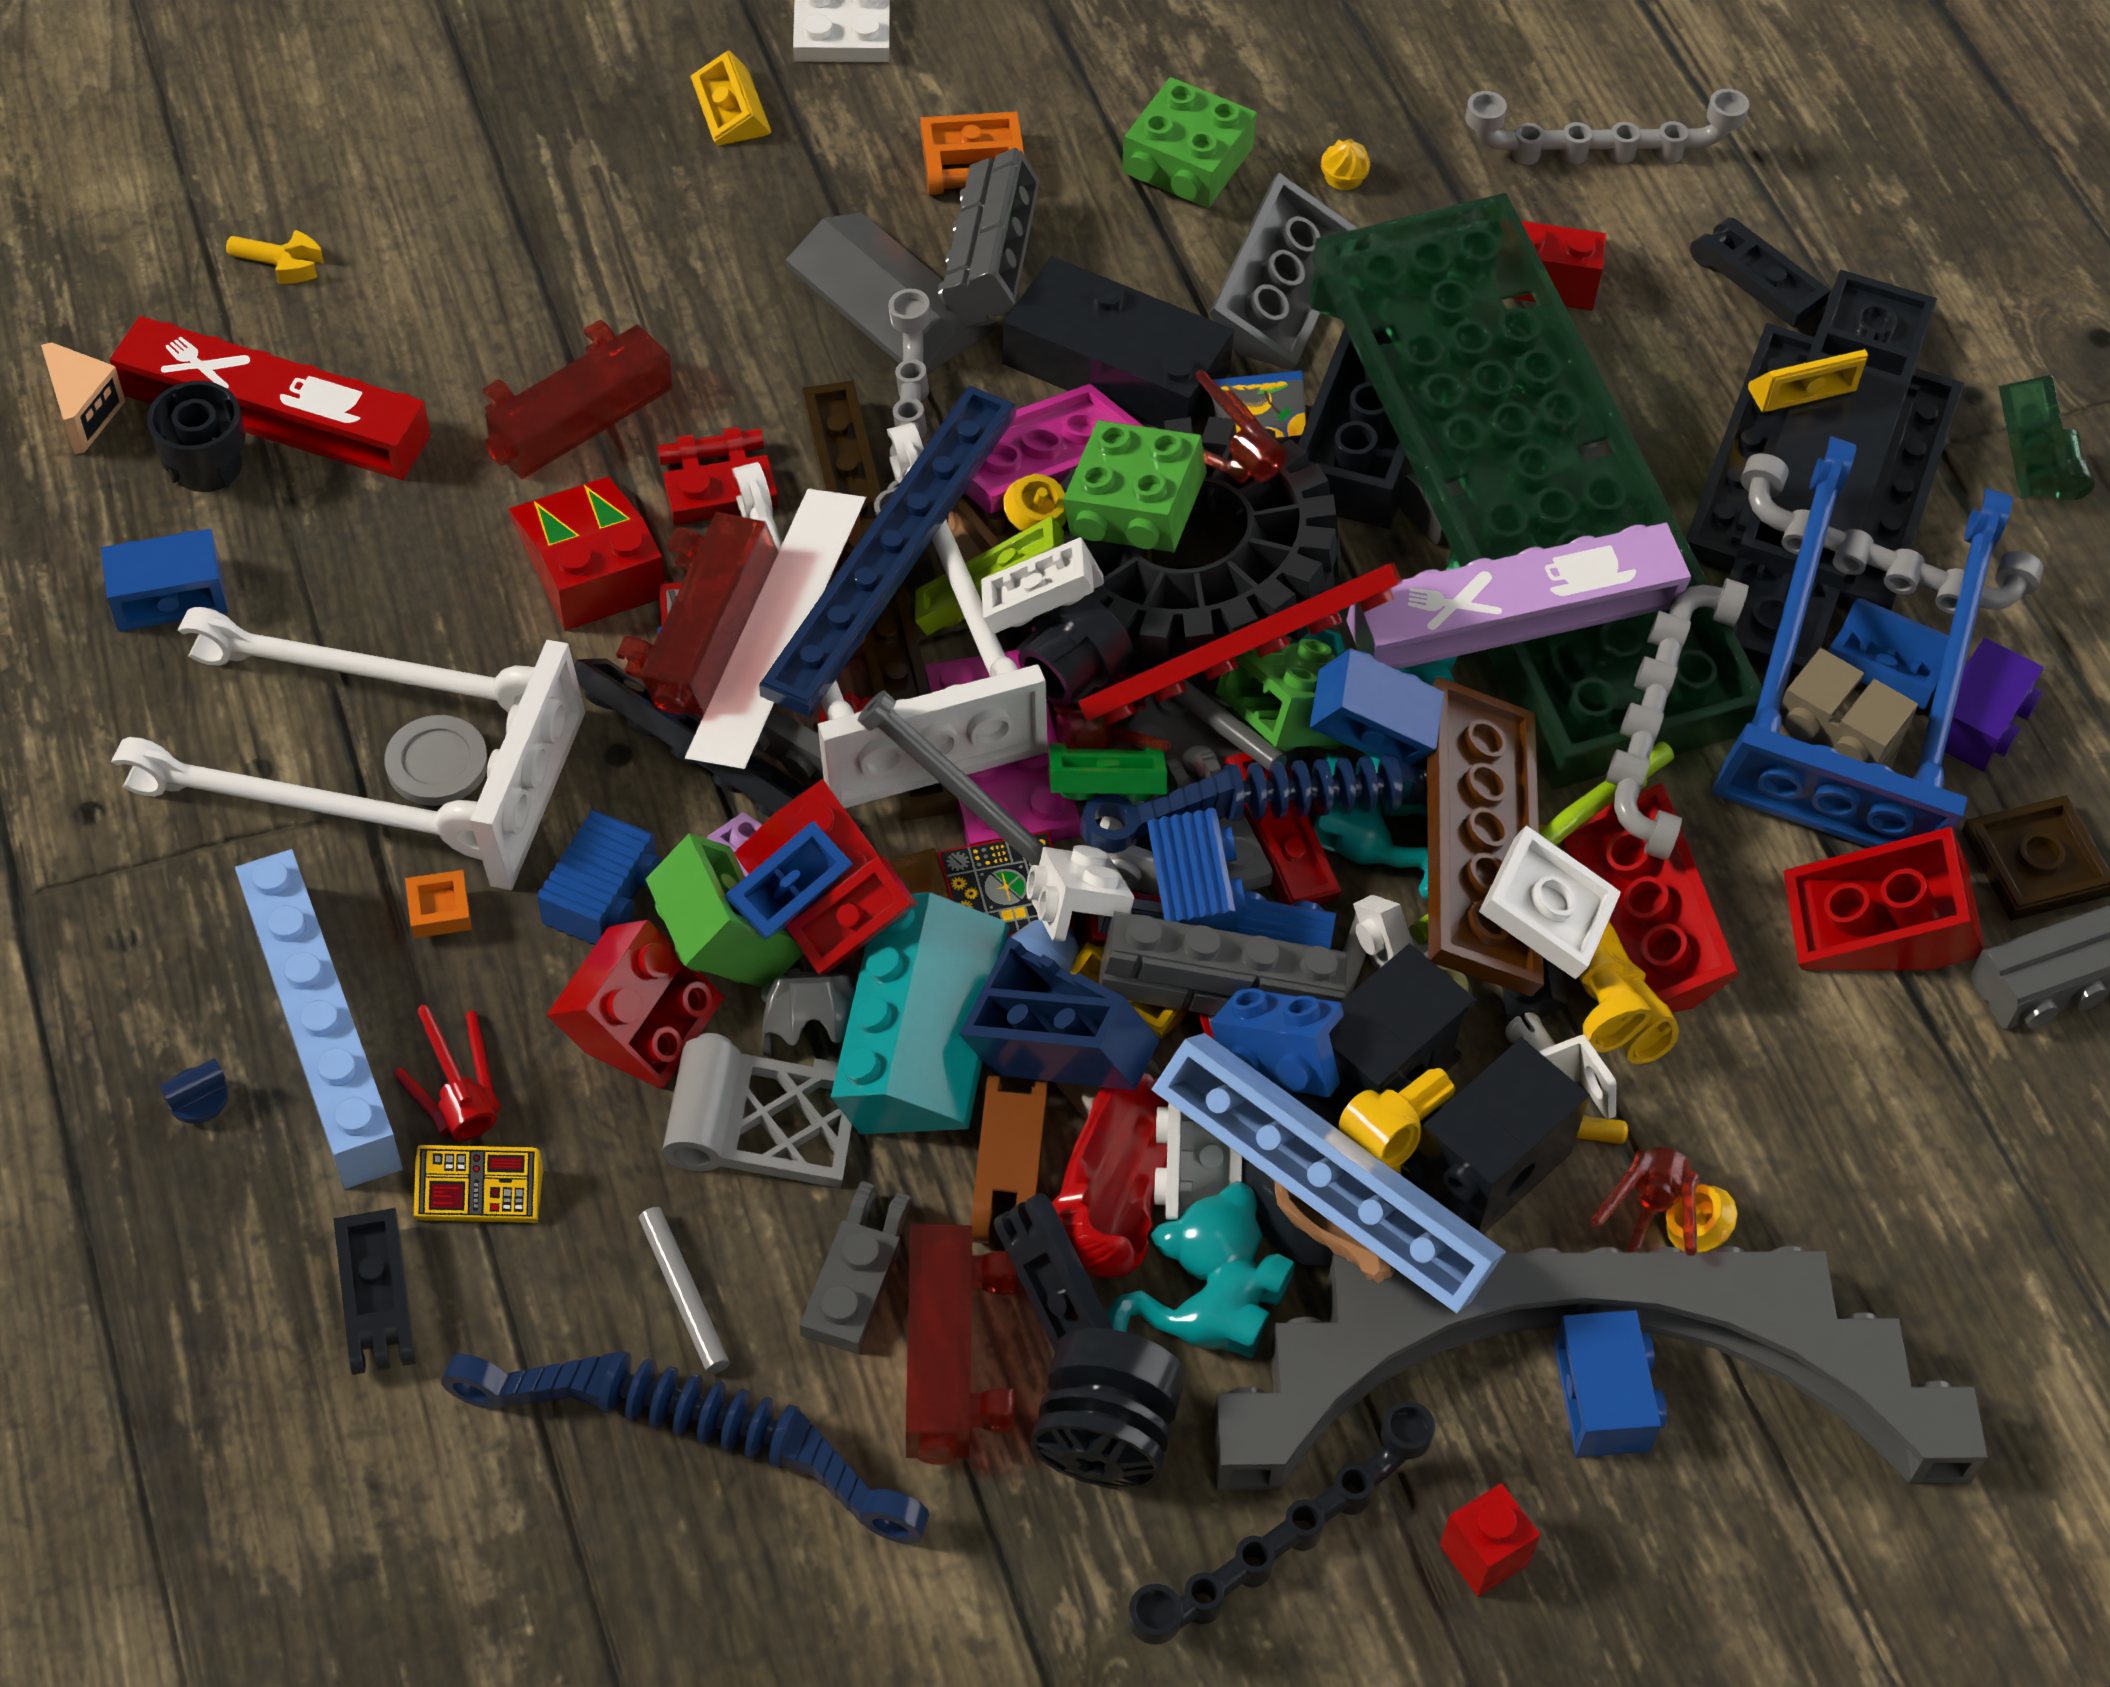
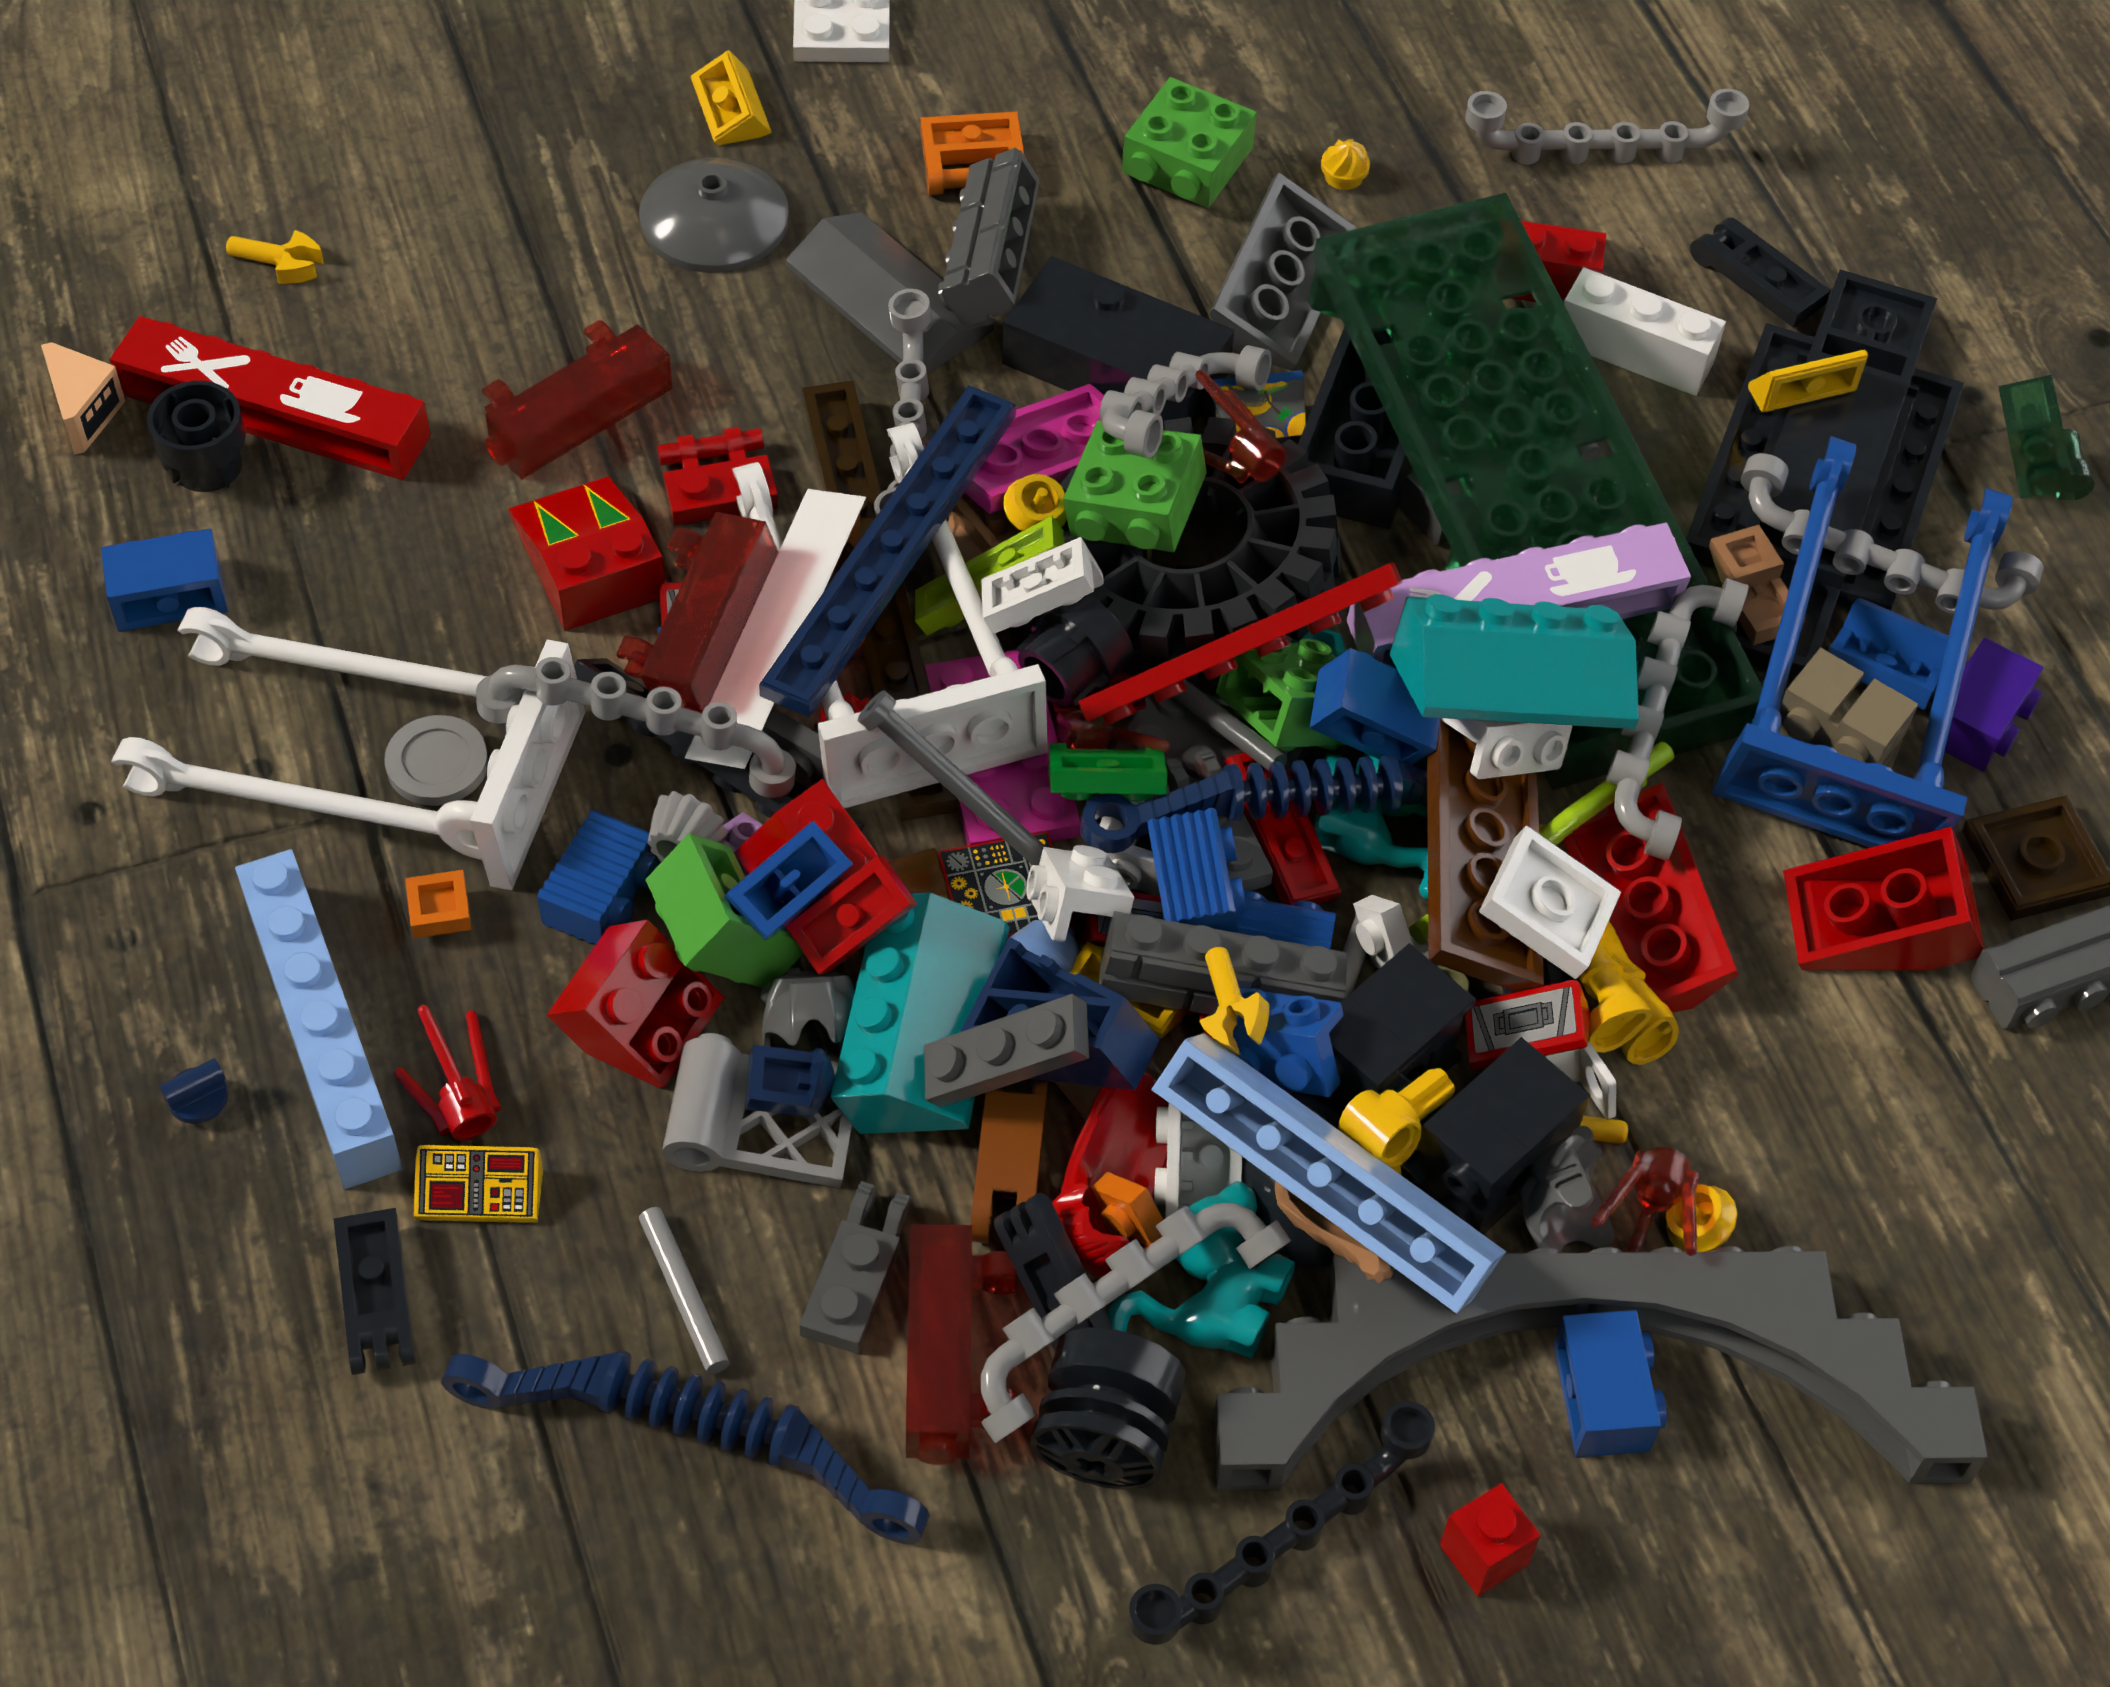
none -> light grey bar [476,657,796,798]
none -> dark grey dish [639,157,789,273]
none -> light grey piece [647,791,729,862]
none -> dark blue plate [746,1045,835,1117]
none -> dark grey plate [924,994,1089,1108]
none -> light grey bar [981,1203,1291,1443]
none -> orange plate [1091,1172,1164,1246]
none -> light grey bar [1100,345,1272,458]
none -> yellow bar [1200,947,1269,1055]
none -> teal slope [1389,594,1639,729]
none -> white bracket [1441,718,1572,779]
none -> slope [1465,980,1590,1070]
none -> dark grey helmet [1520,1126,1615,1253]
none -> white brick [1555,267,1726,396]
none -> medium nougat slope [1709,525,1805,645]

